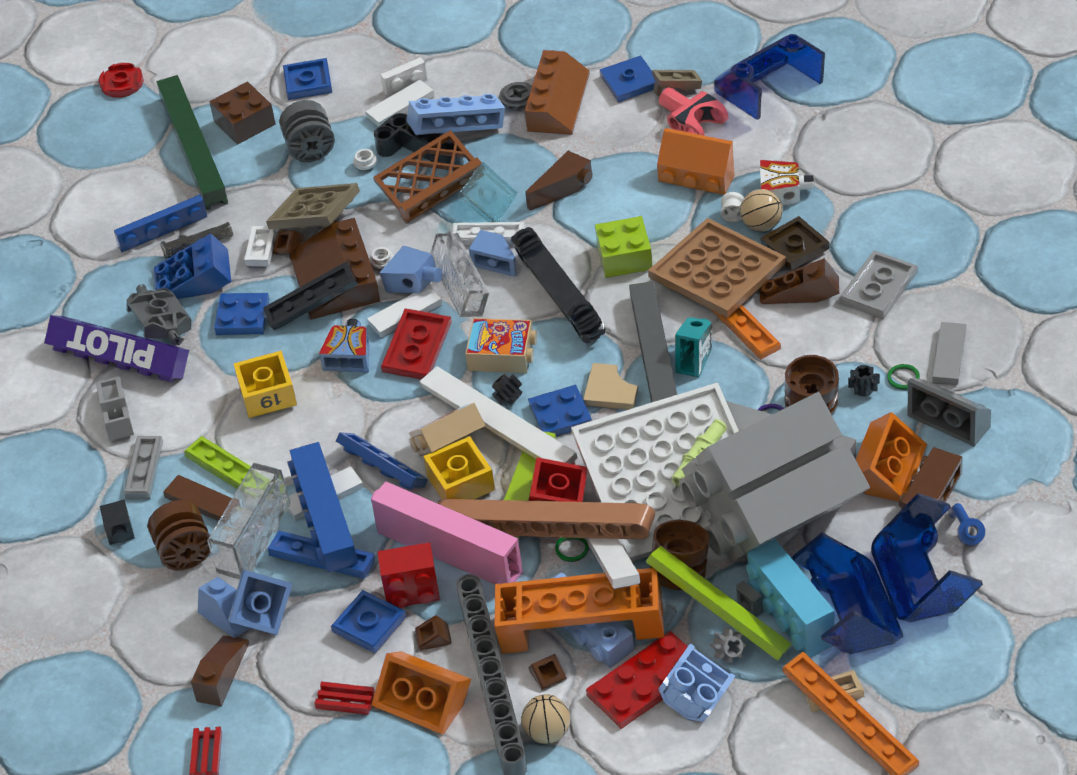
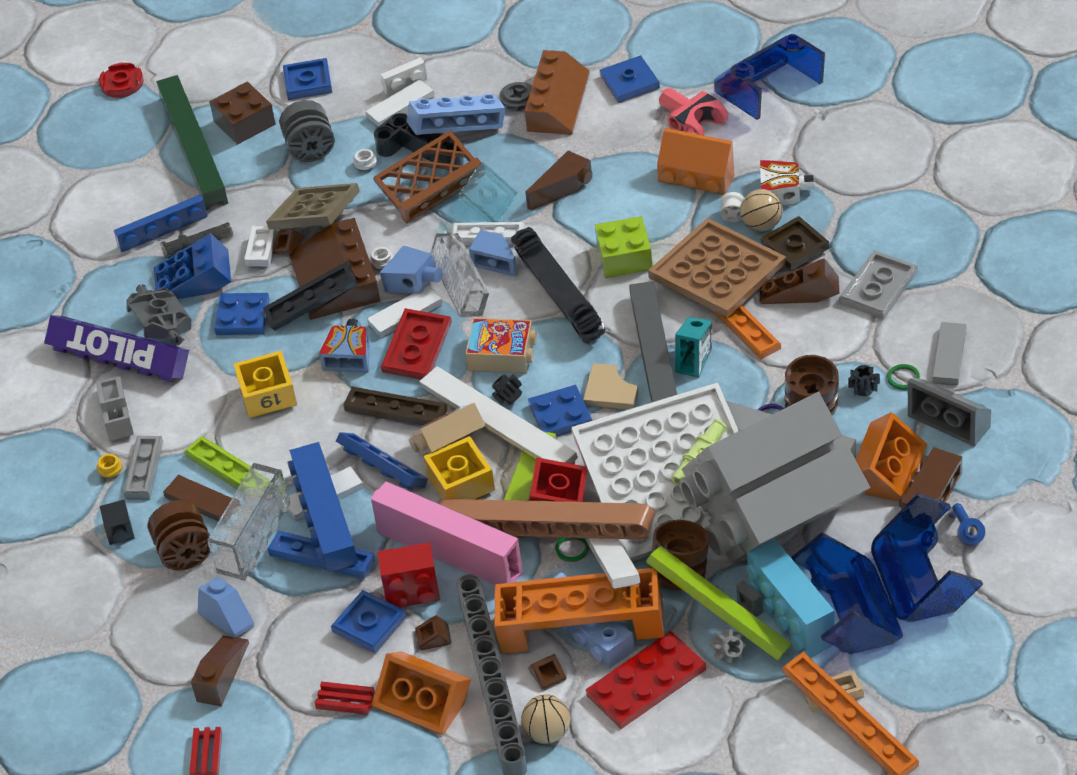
medium blue slope [228,569,293,635] -> none
dark tan plate [652,70,702,96] -> none
light blue slope [658,643,735,722] -> none
none -> yellow plate [97,454,122,478]
none -> dark brown plate [343,386,447,425]

